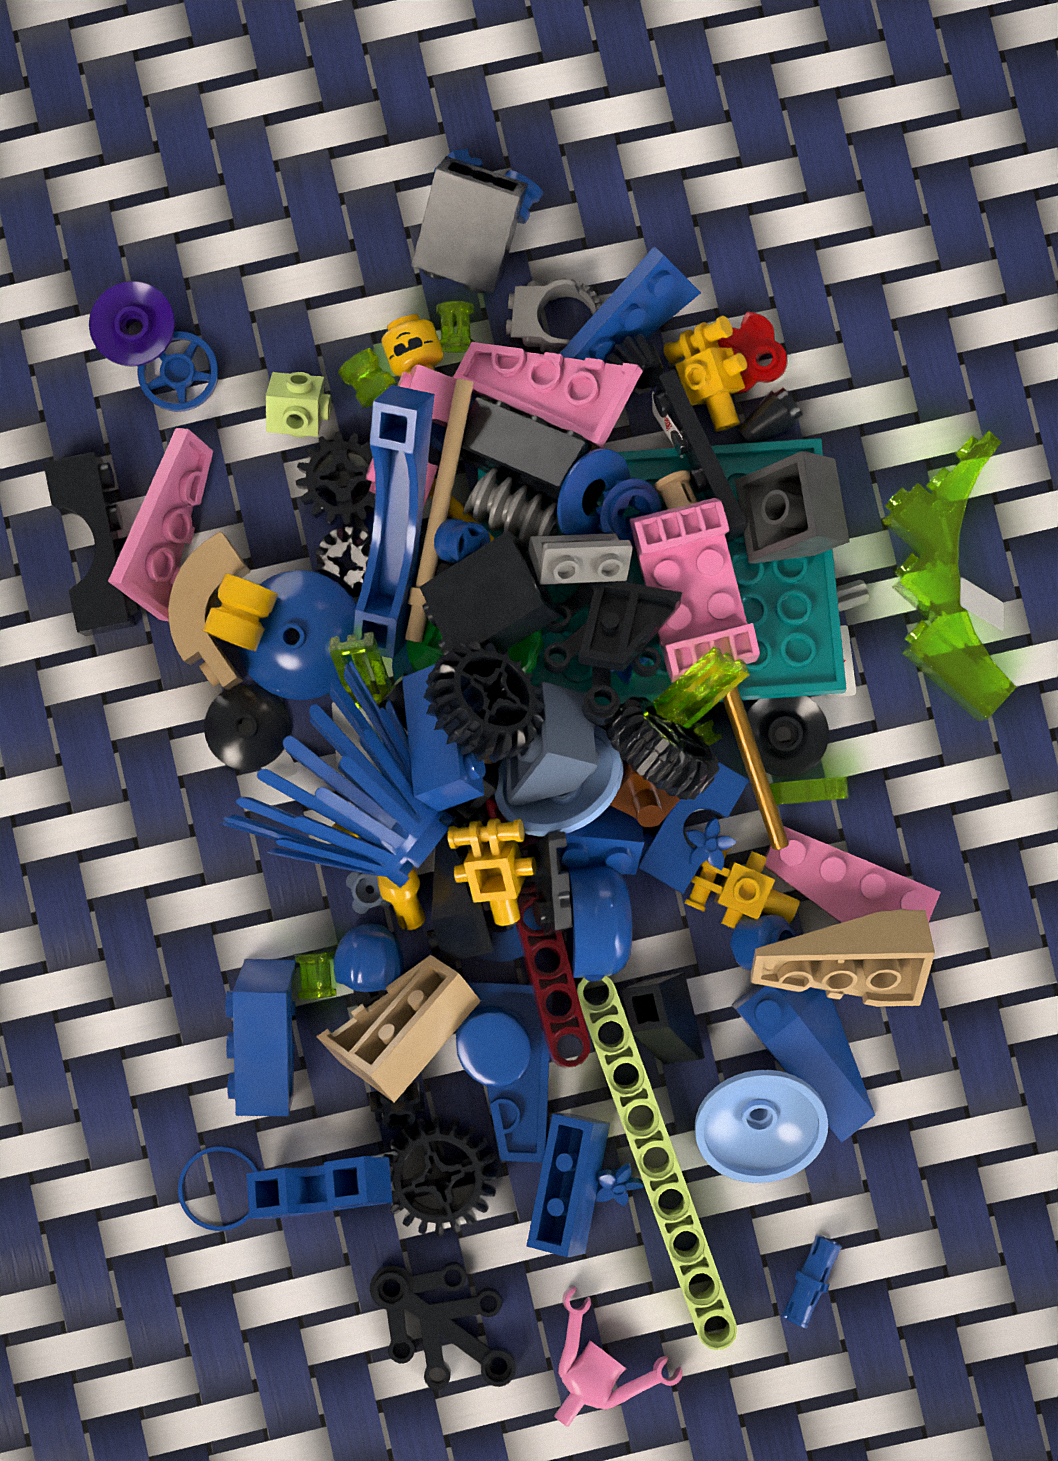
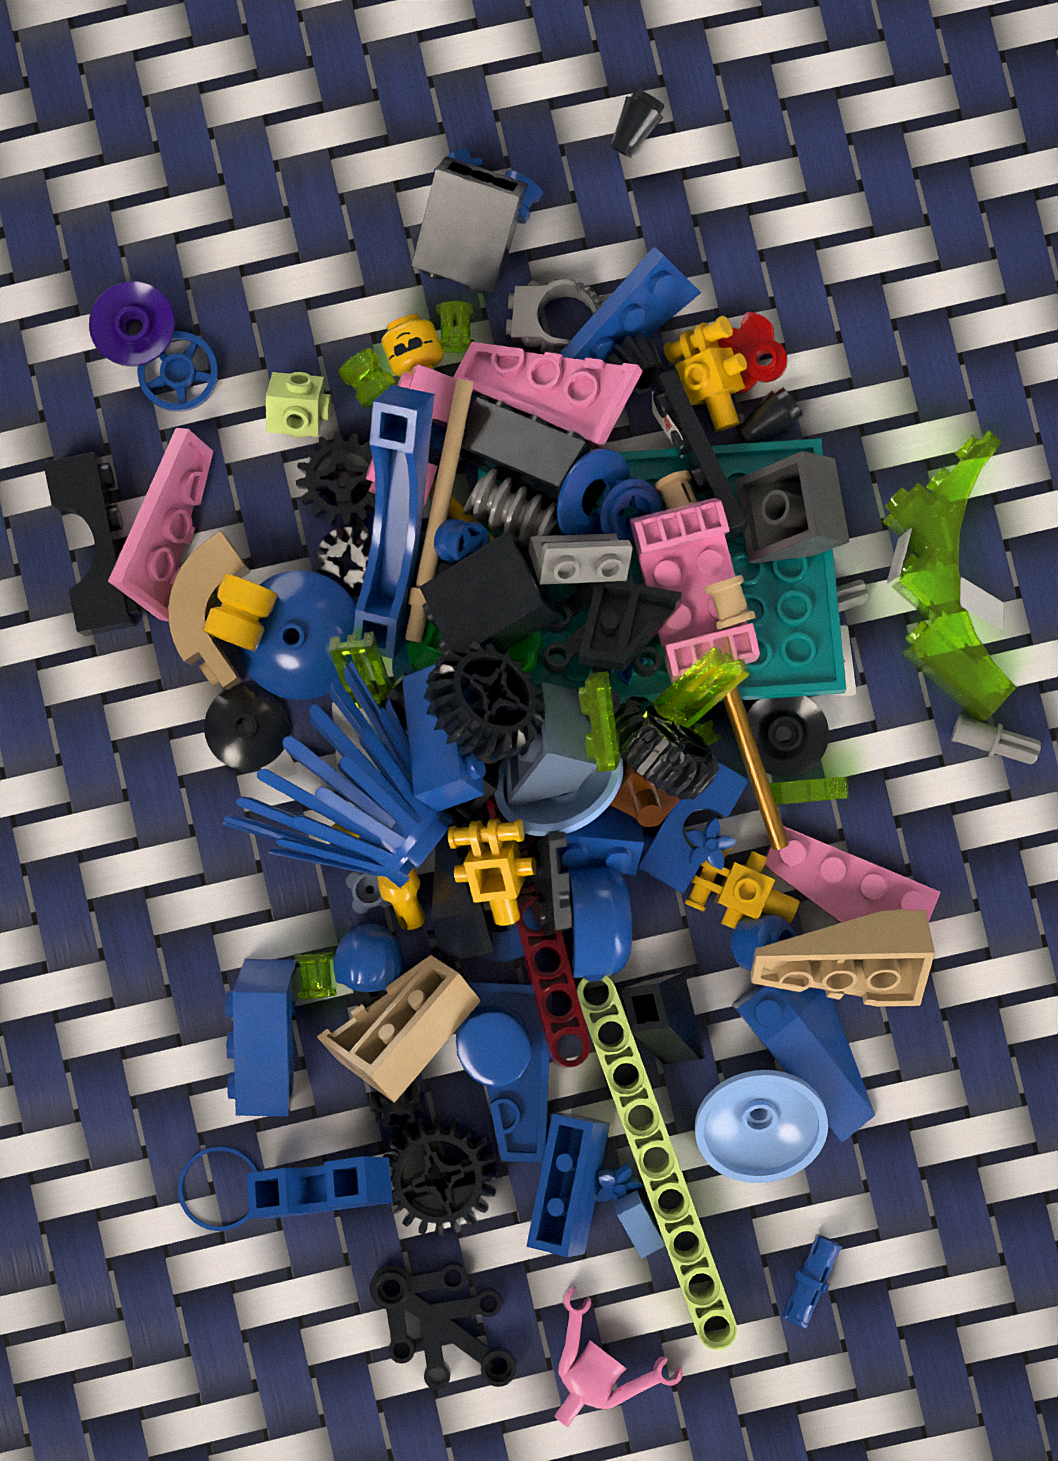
none -> clear neon green plate [579,672,620,772]
none -> black cone [609,89,665,158]
none -> medium blue piece [613,1190,665,1259]
none -> tan bush [704,575,756,630]
none -> white sticker [886,528,912,585]
none -> light grey axle [951,714,1041,764]

